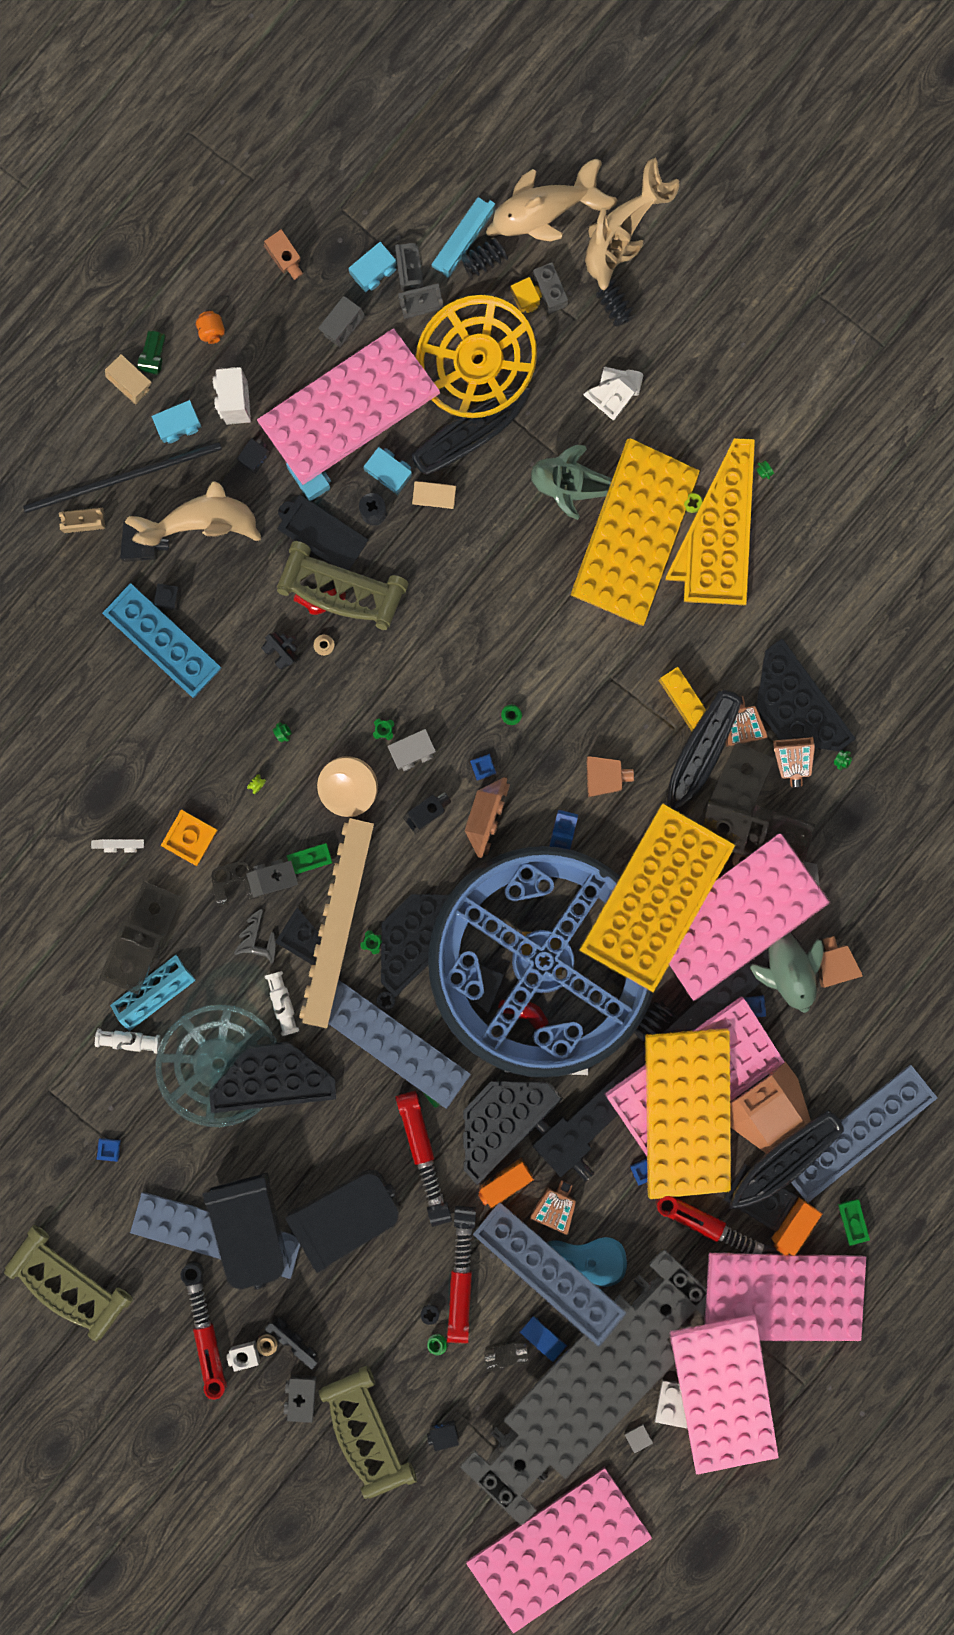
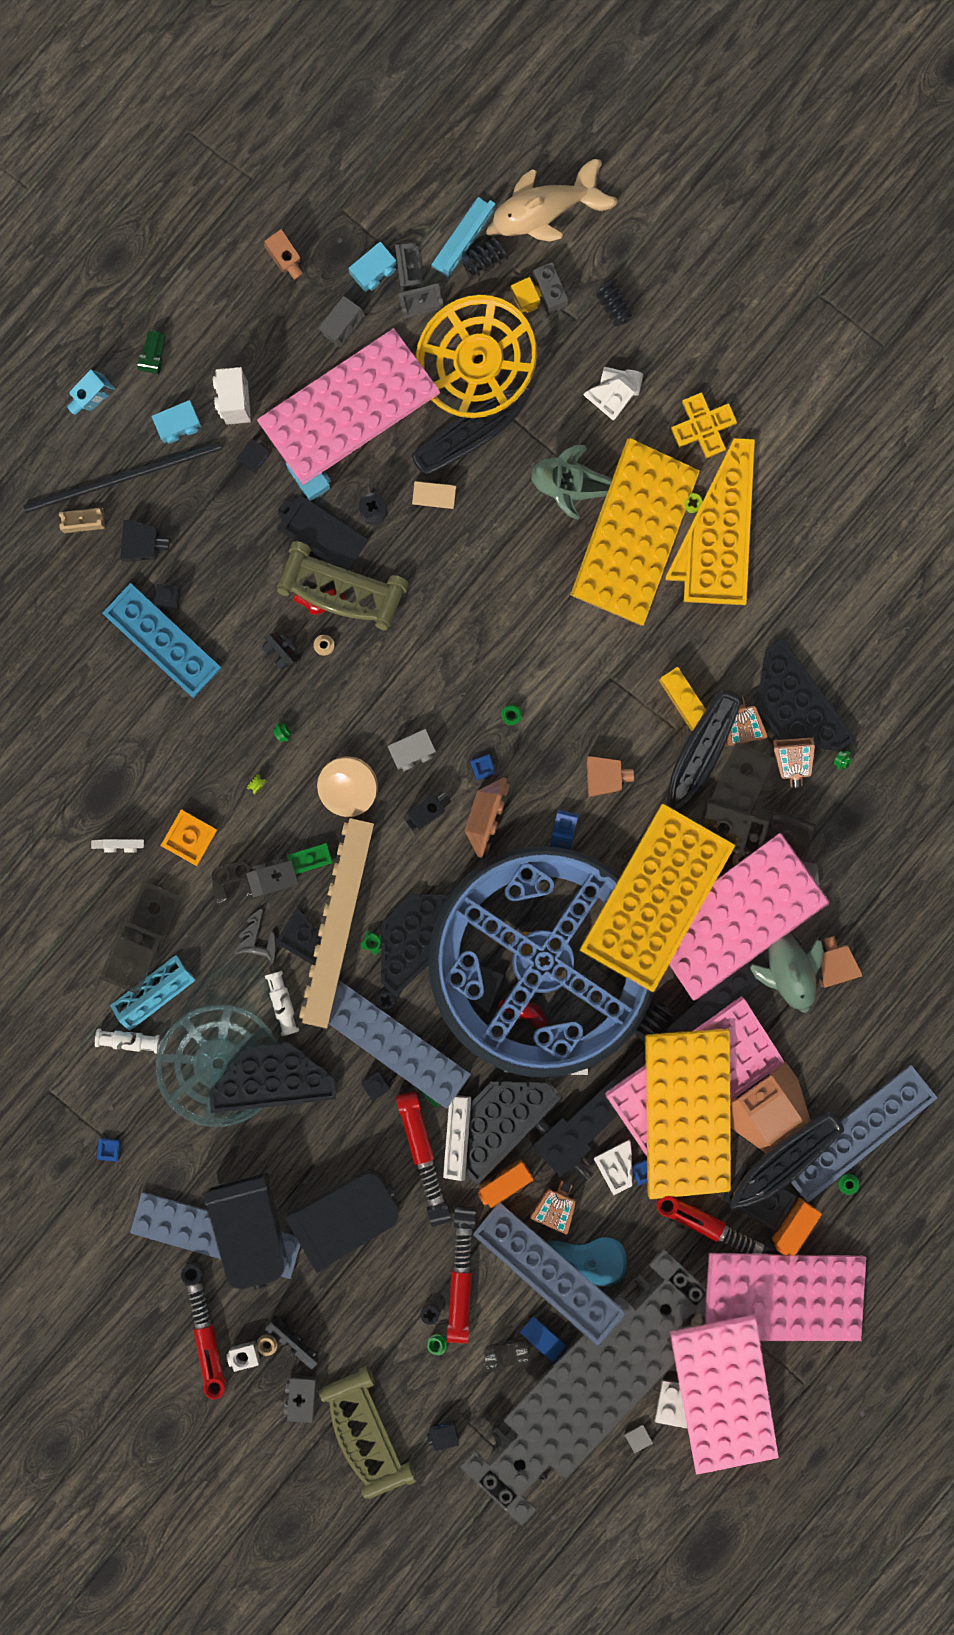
olive piece [4,1225,133,1342] -> none
tan hinge [105,354,151,405] -> none
tan animal [125,482,261,546] -> none
orange head [195,311,225,344] -> none
medium azure brick [364,447,412,495] -> none
green plate [373,719,394,740] -> none
bright pink plate [466,1466,652,1634] -> none
tan animal [585,158,679,290] -> none
blue tile [744,995,766,1017] -> none
green plate [756,460,774,480] -> none
green plate [838,1199,870,1246] -> none
none -> medium azure torso [67,370,116,415]
none -> black brick [361,1070,391,1101]
none -> white tile [443,1095,471,1181]
none -> white wing [594,1139,633,1195]
none -> yellow plate [671,392,737,459]
none -> green plate [838,1174,859,1195]

